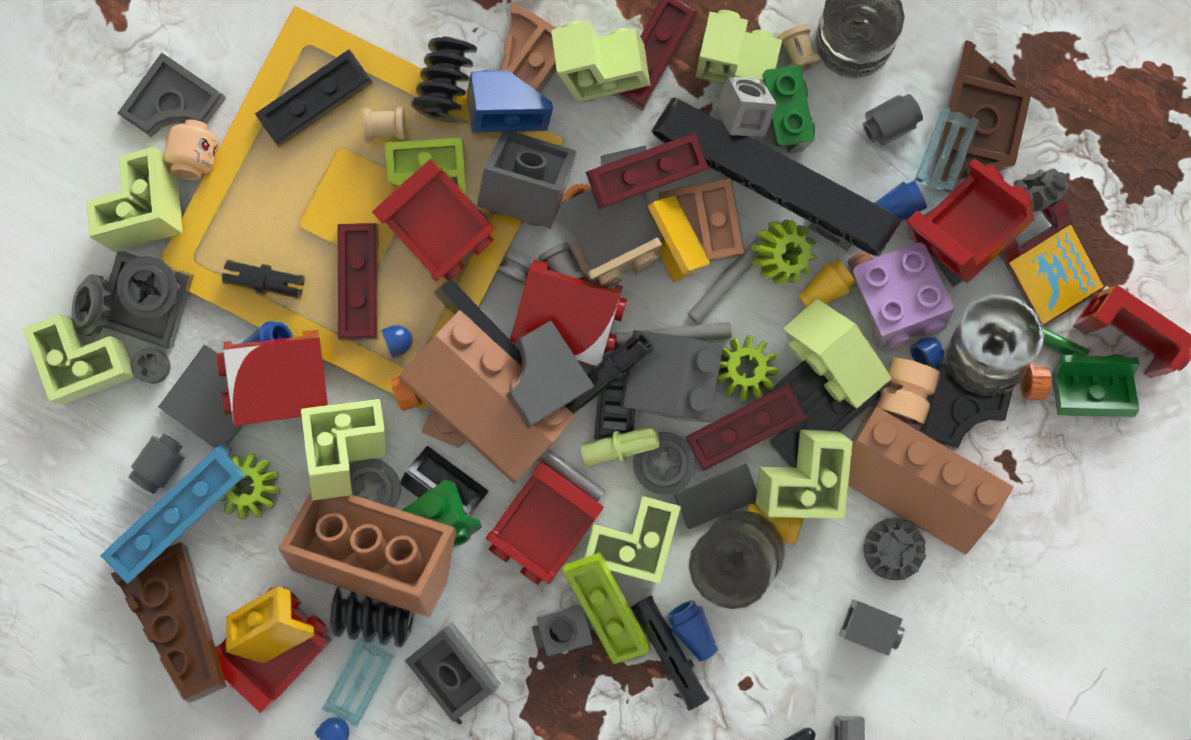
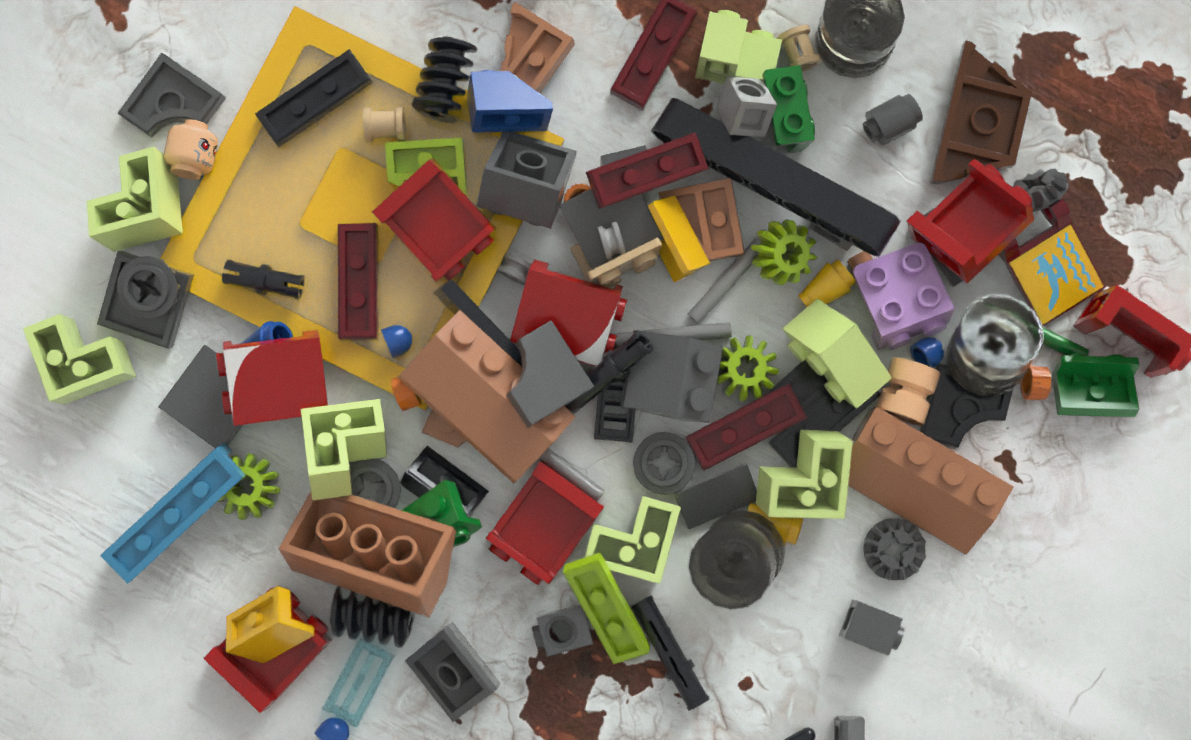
dark grey gear [72,274,113,337] -> none
reddish brown wing [111,542,227,703] -> none
dark grey brick [128,433,185,494] -> none
dark grey bush [131,348,171,384] -> none
light grey bush [538,242,585,280] -> none
yellowish green brick [551,21,650,102] -> none
yellowish green axle [581,426,660,467] -> none
blue cone [667,600,718,661] -> none
blue cone [874,180,927,221] -> none
clear light blue tile [914,106,979,193] -> none
none -> light grey bush [597,222,626,261]

